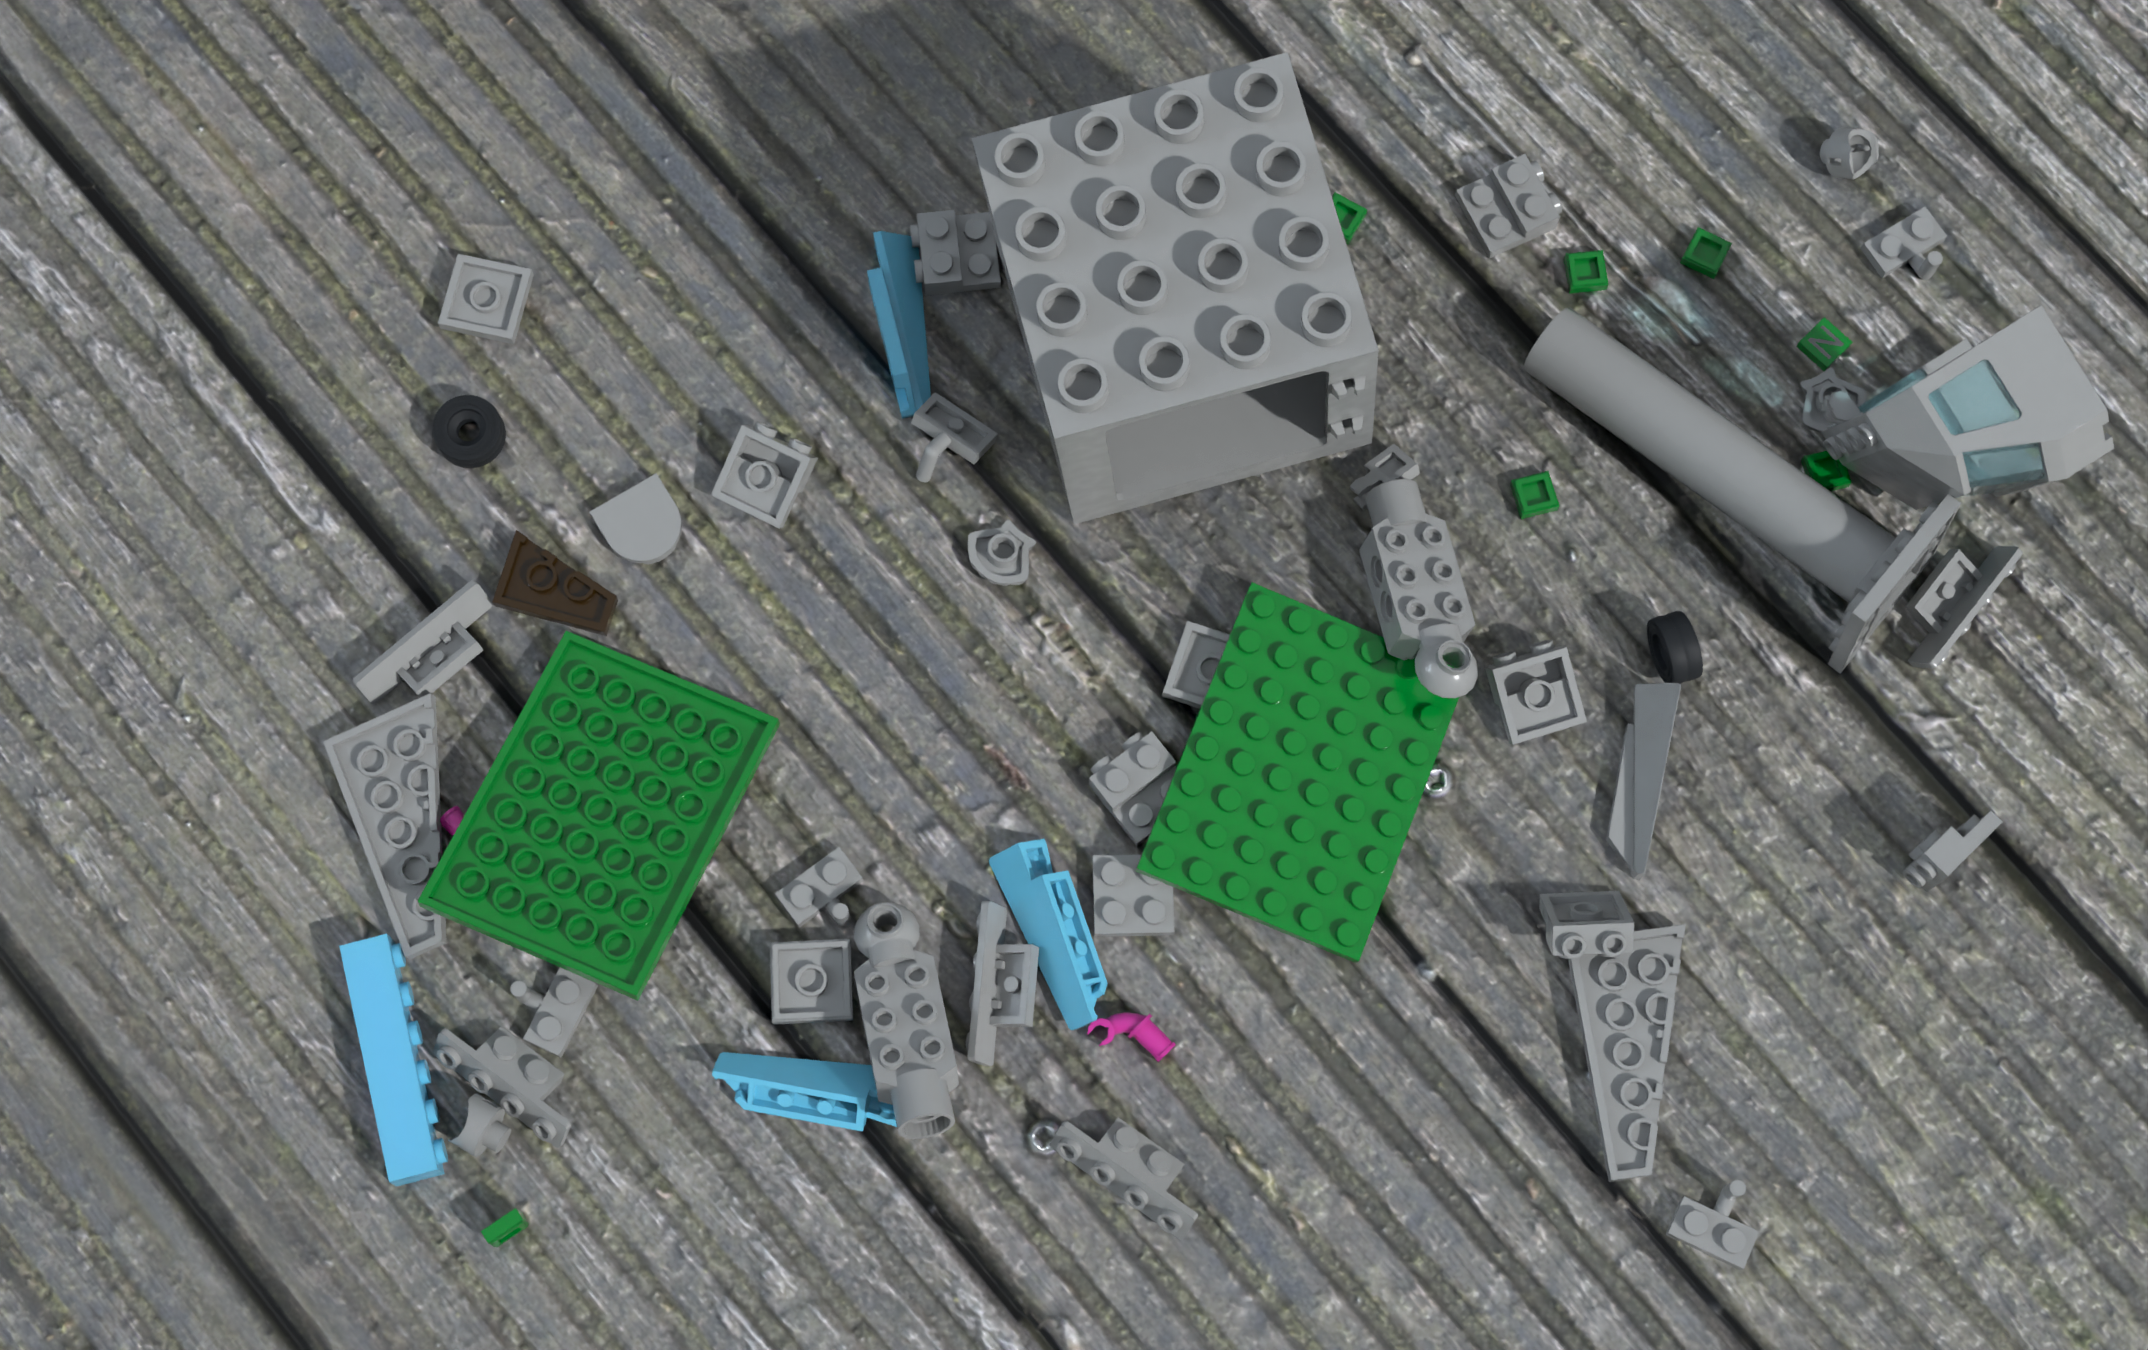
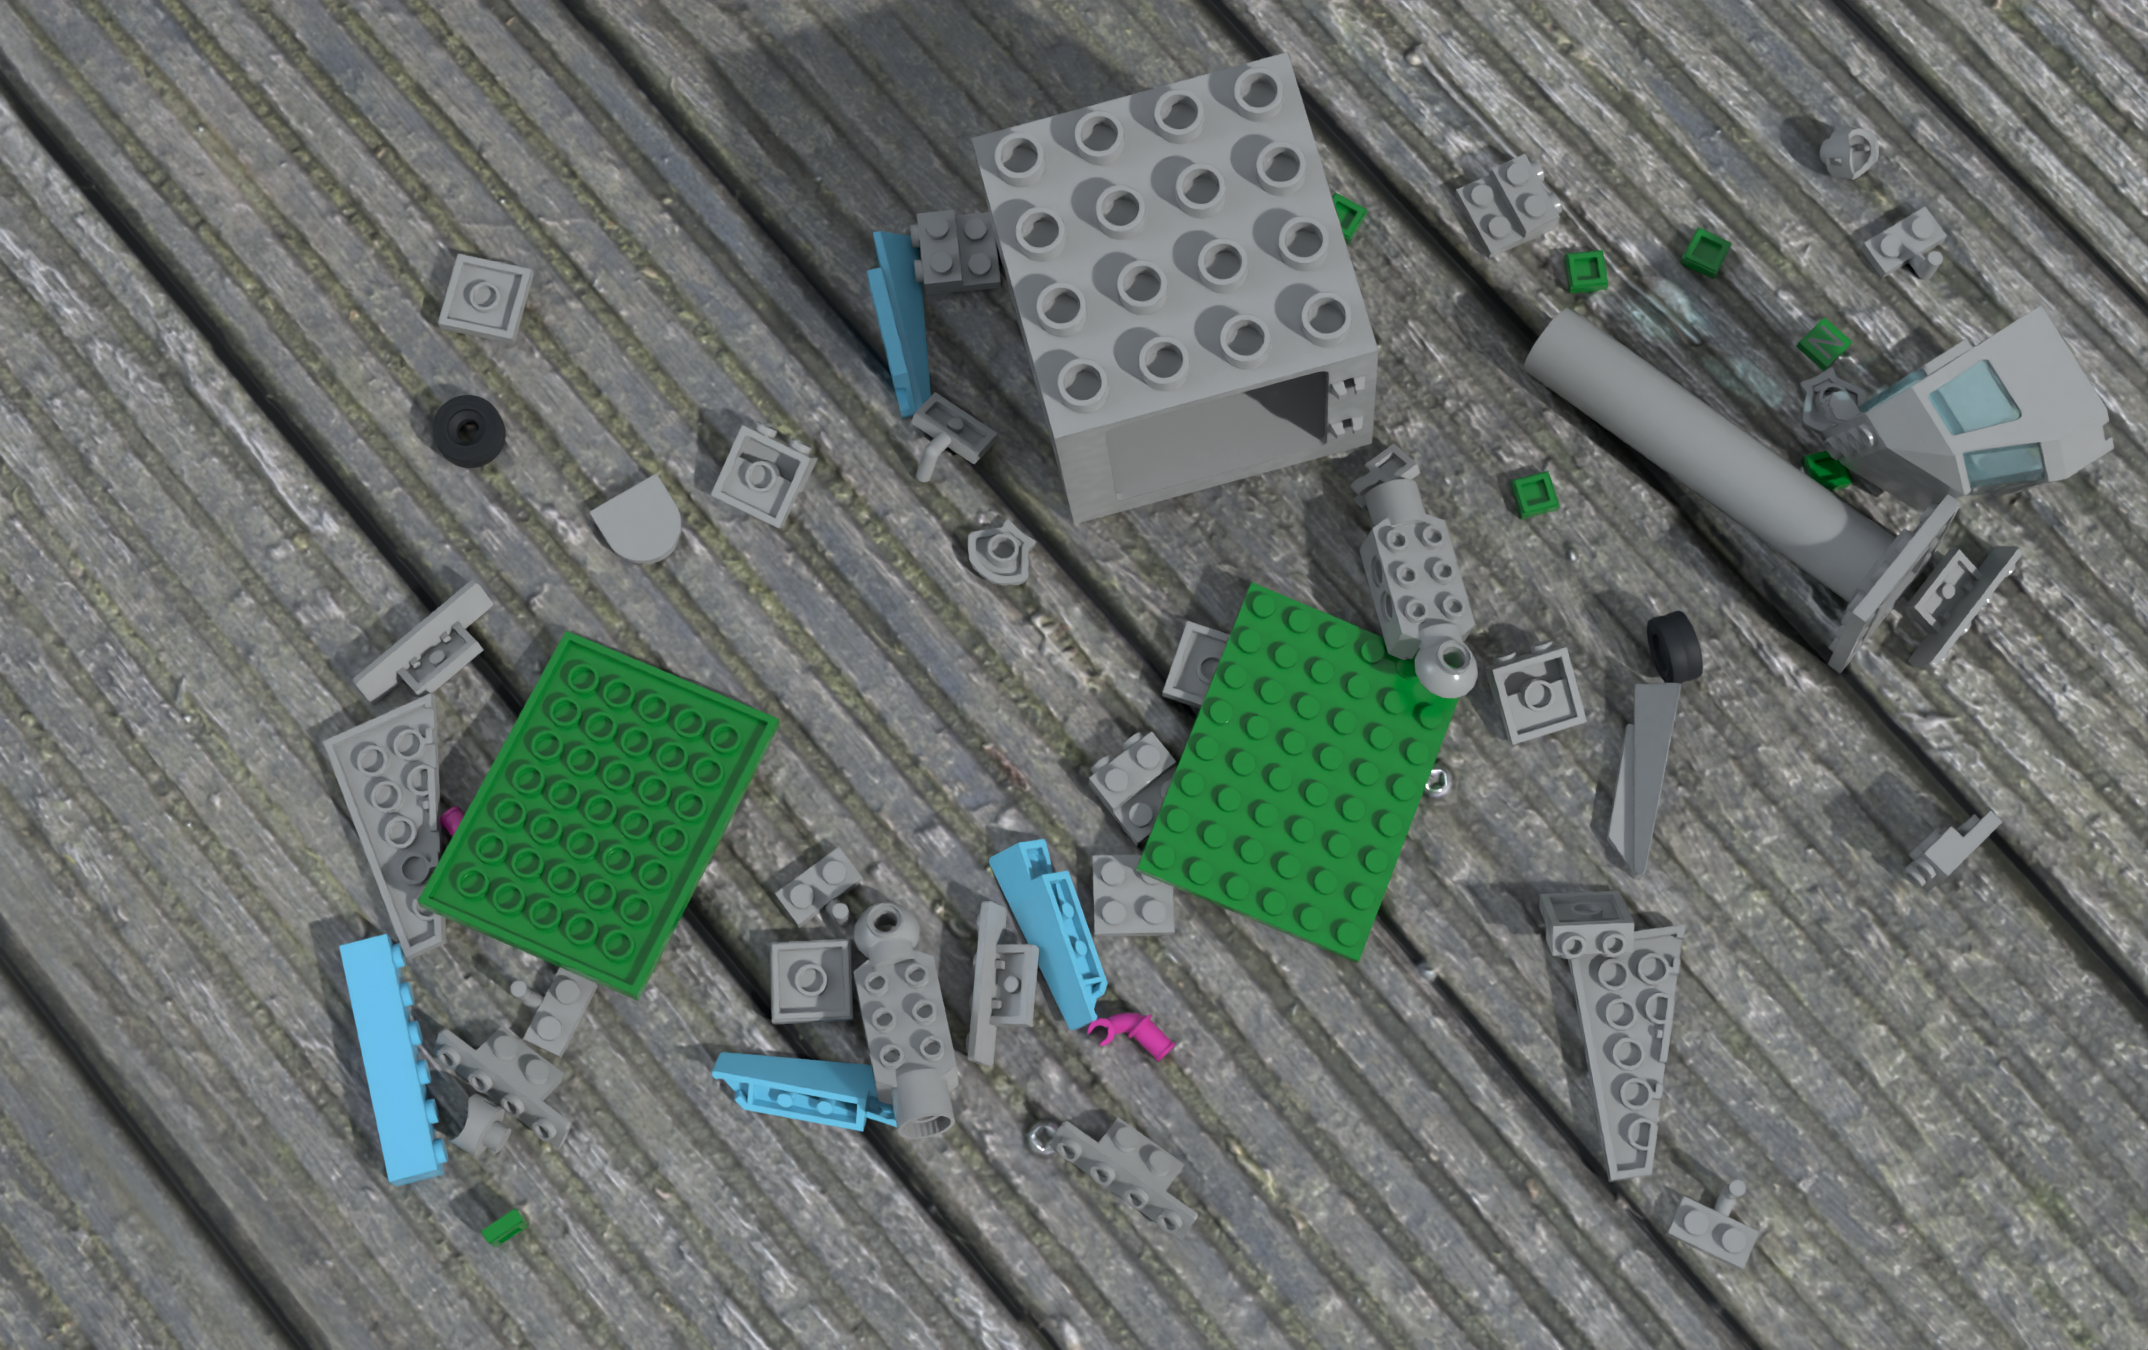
dark brown wing [492,530,618,636] -> none

